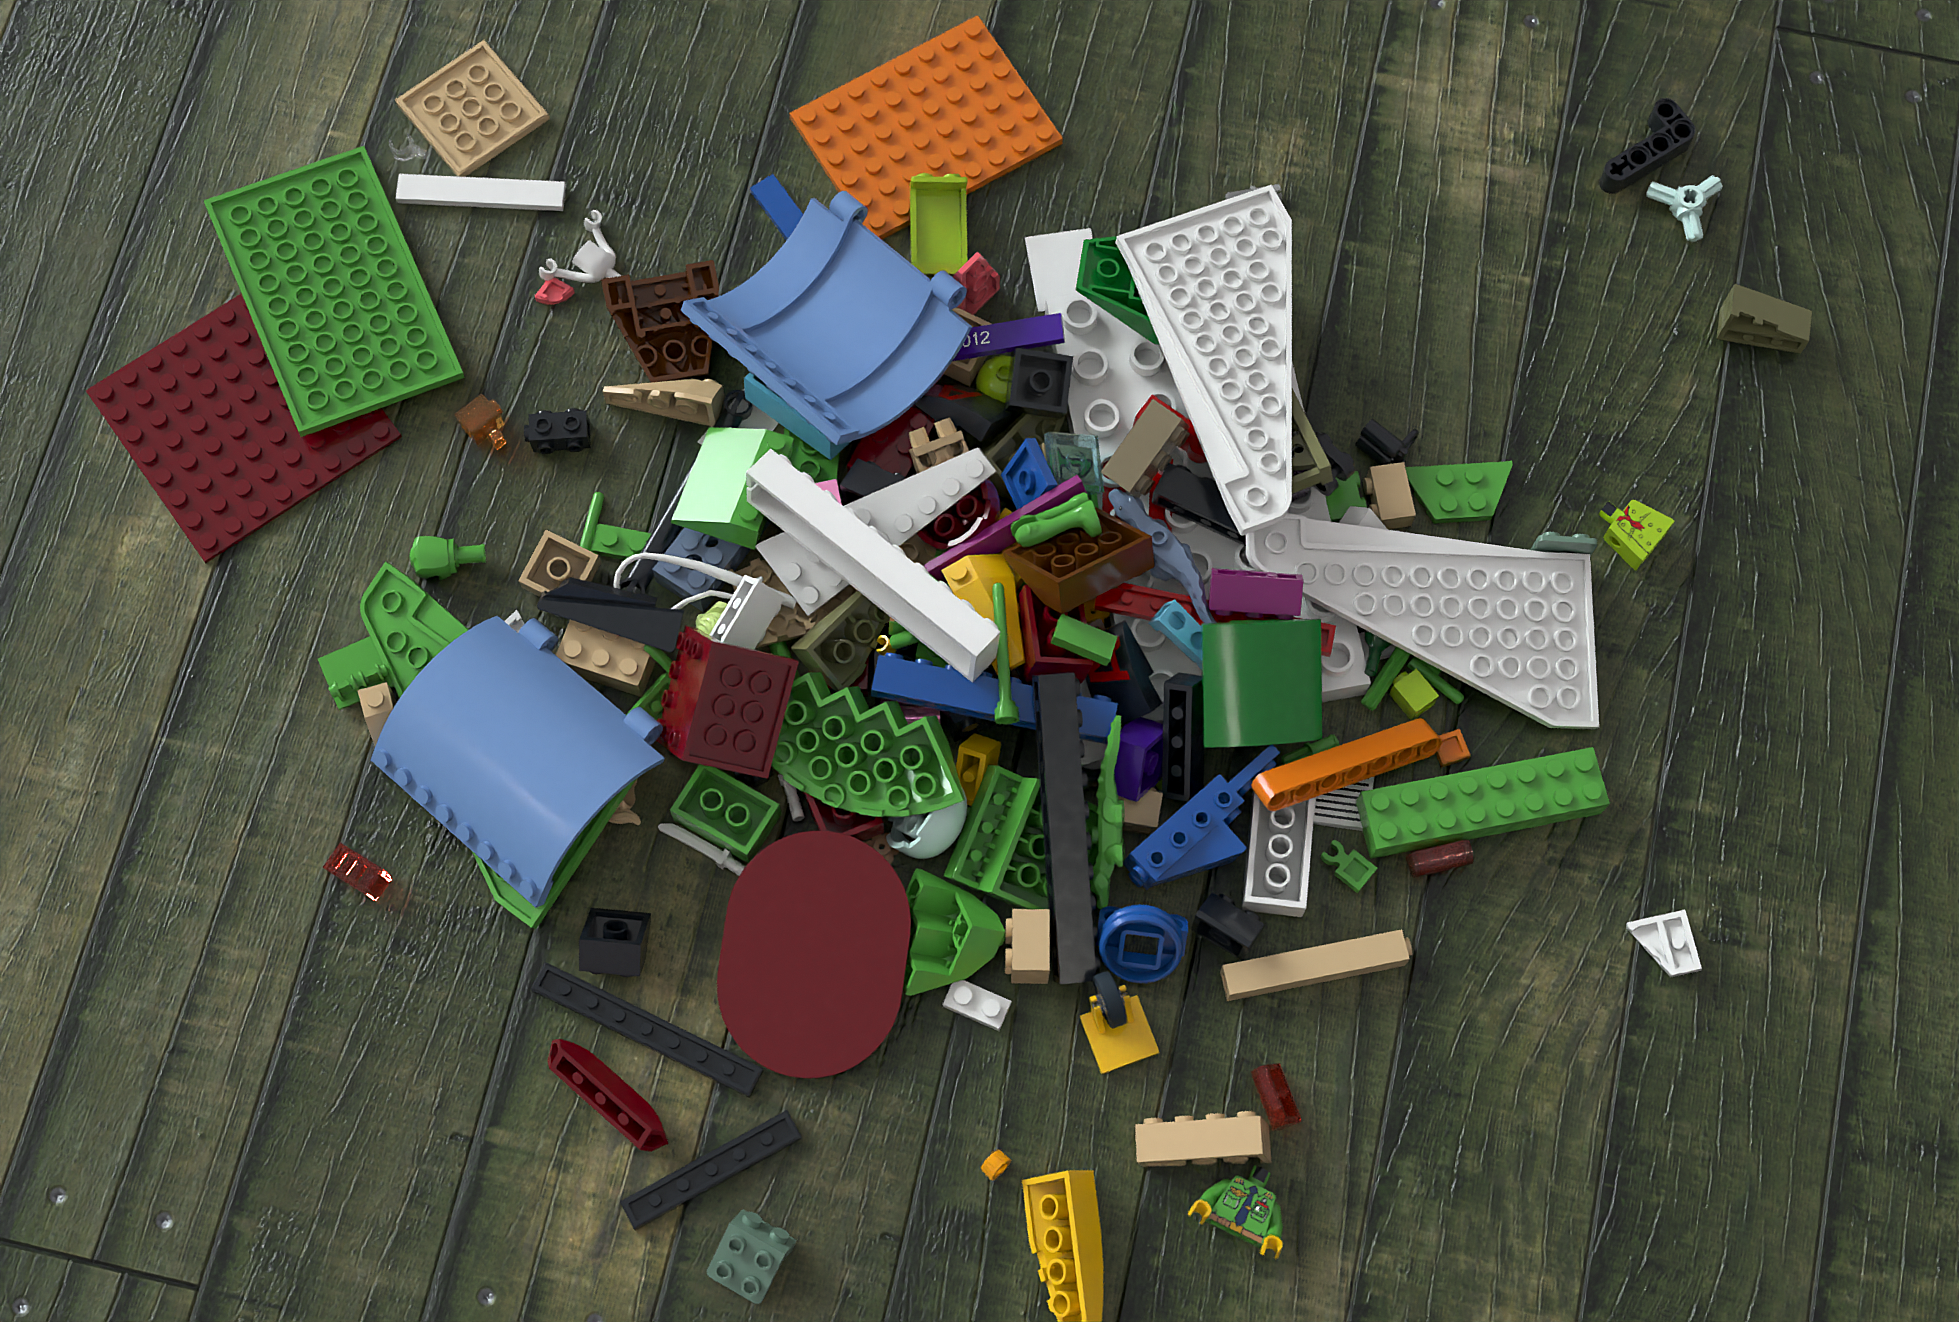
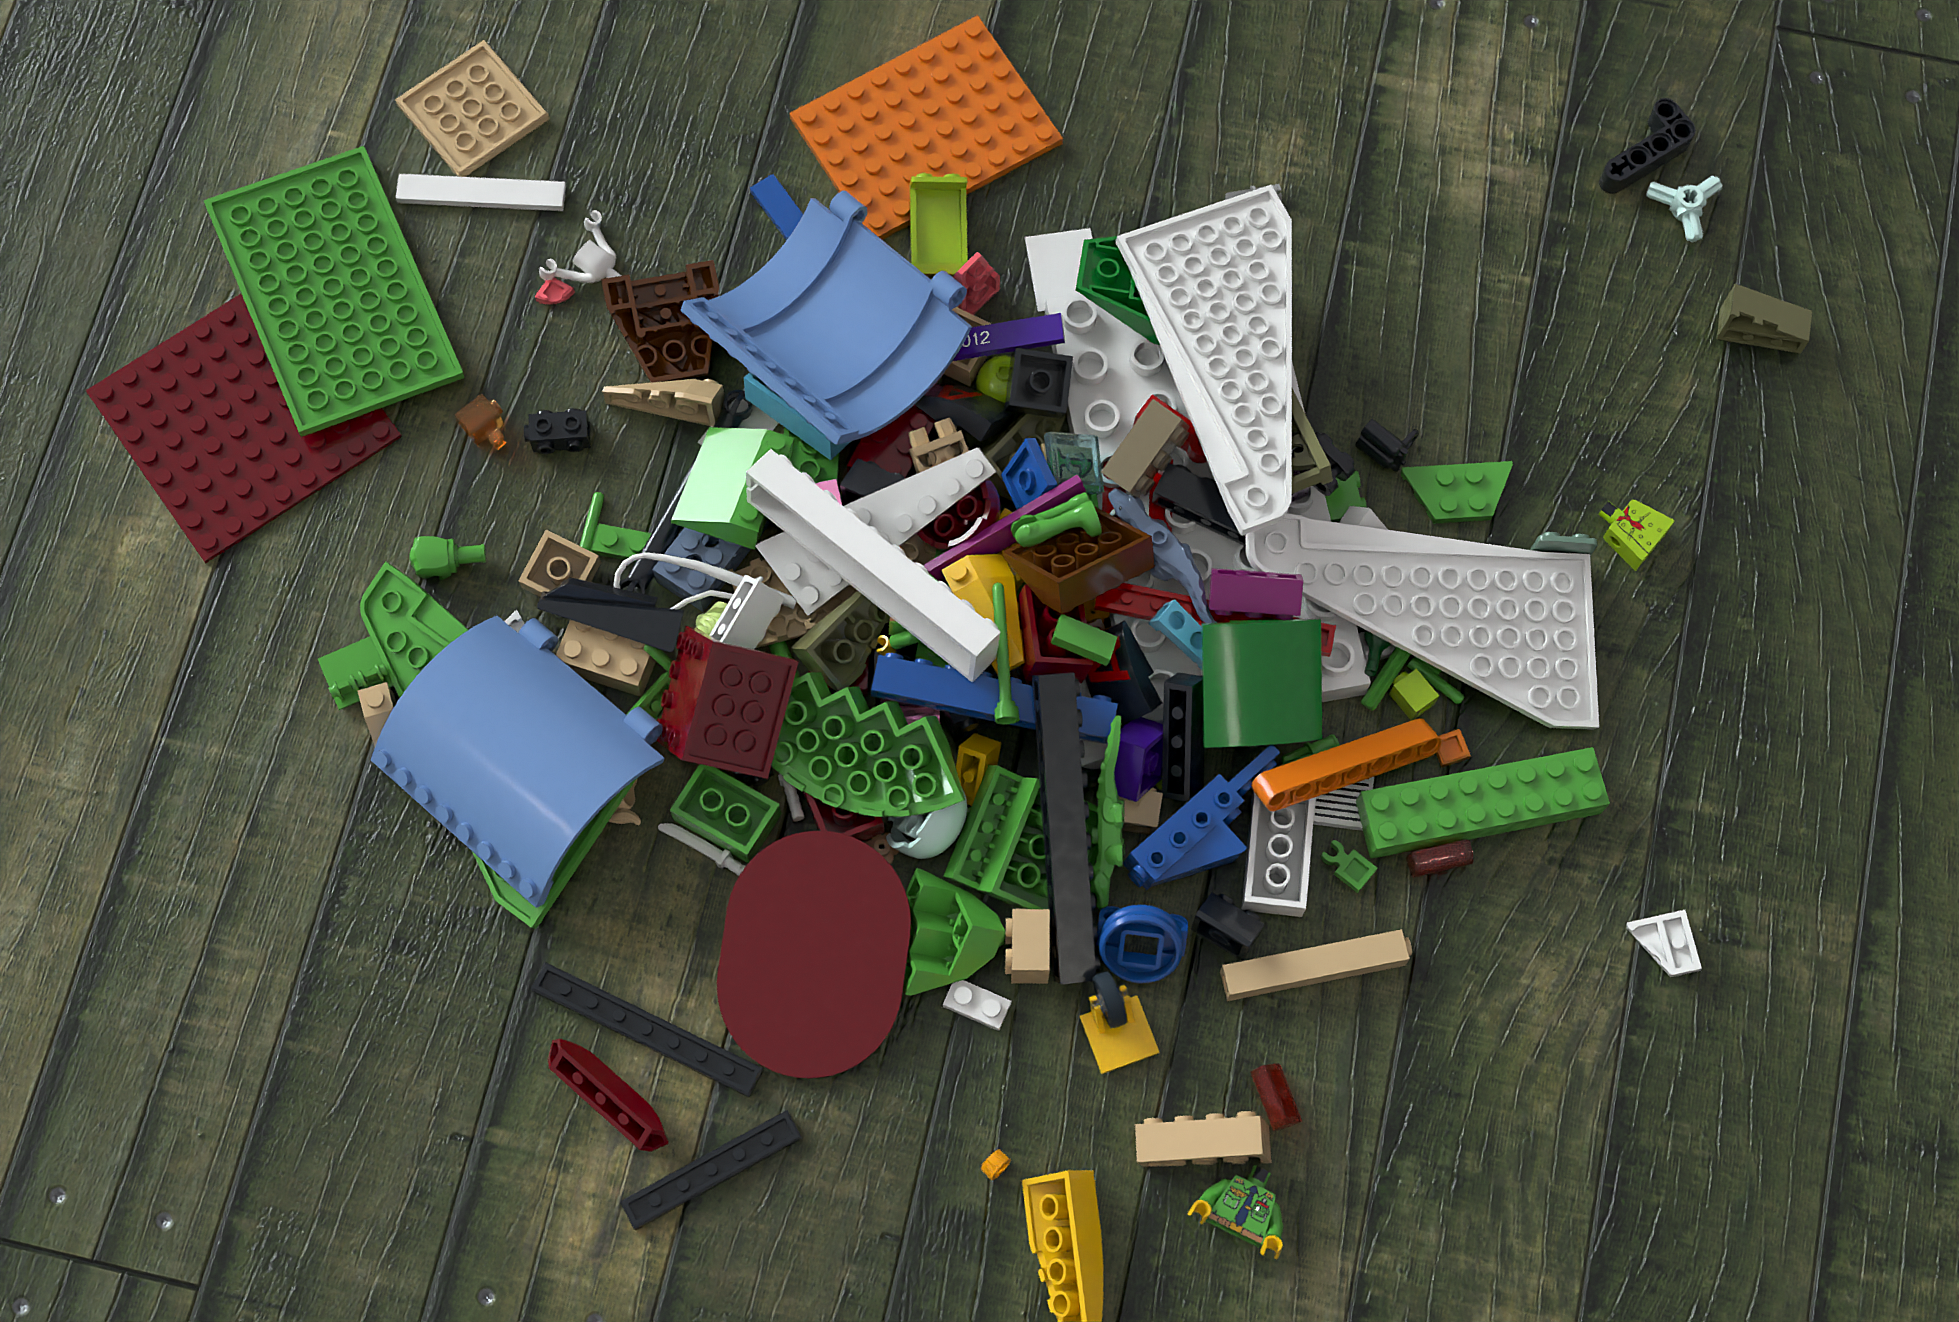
clear red slope [323,843,392,901] -> none
clear piece [388,133,428,161] -> none
black slope [579,908,651,977] -> none
sand green bracket [707,1209,797,1304] -> none
tan brick [1363,462,1416,529] -> none

